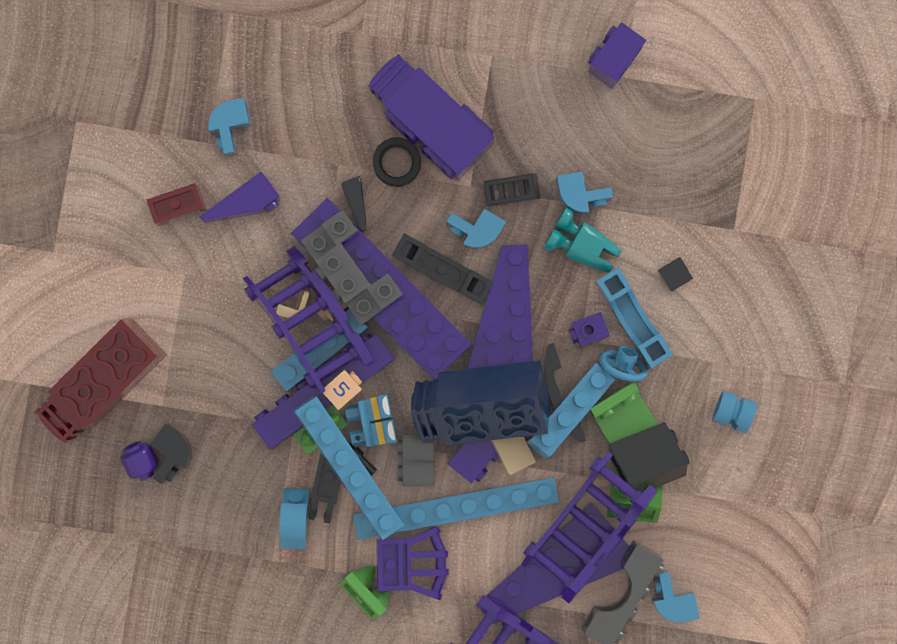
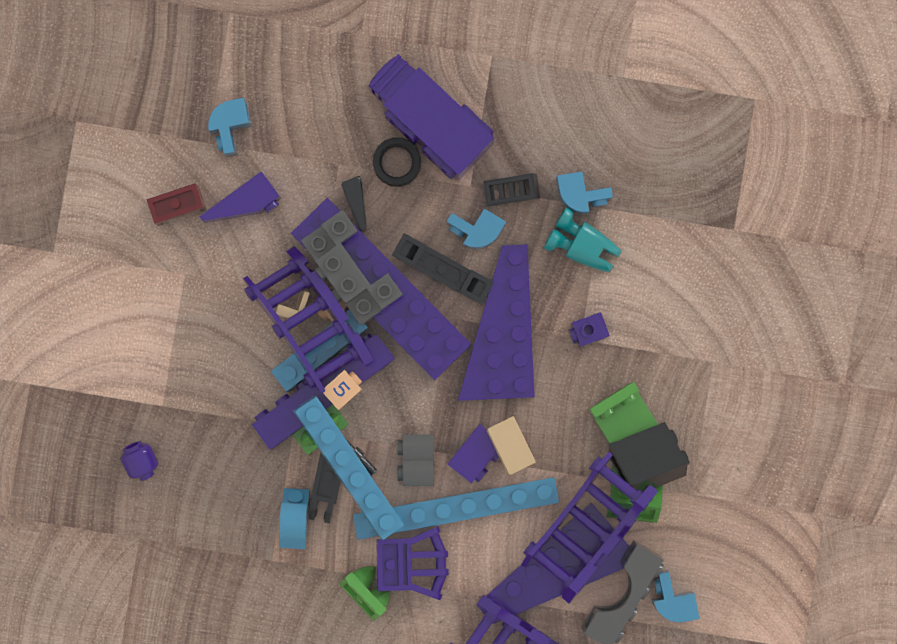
dark red piece [34,318,167,443] -> none
black brick [151,424,192,484] -> none
dark azure hips [345,394,398,447] -> none
dark blue piece [411,360,550,445] -> none
dark azure arch [527,363,615,460] -> none
black slope [544,343,586,442] -> none
dark purple brick [587,22,646,89] -> none
dark azure arch [595,267,673,369] -> none
dark azure piece [599,346,648,382] -> none
black tile [658,257,693,292] -> none
dark azure wheel [712,390,758,434] -> none

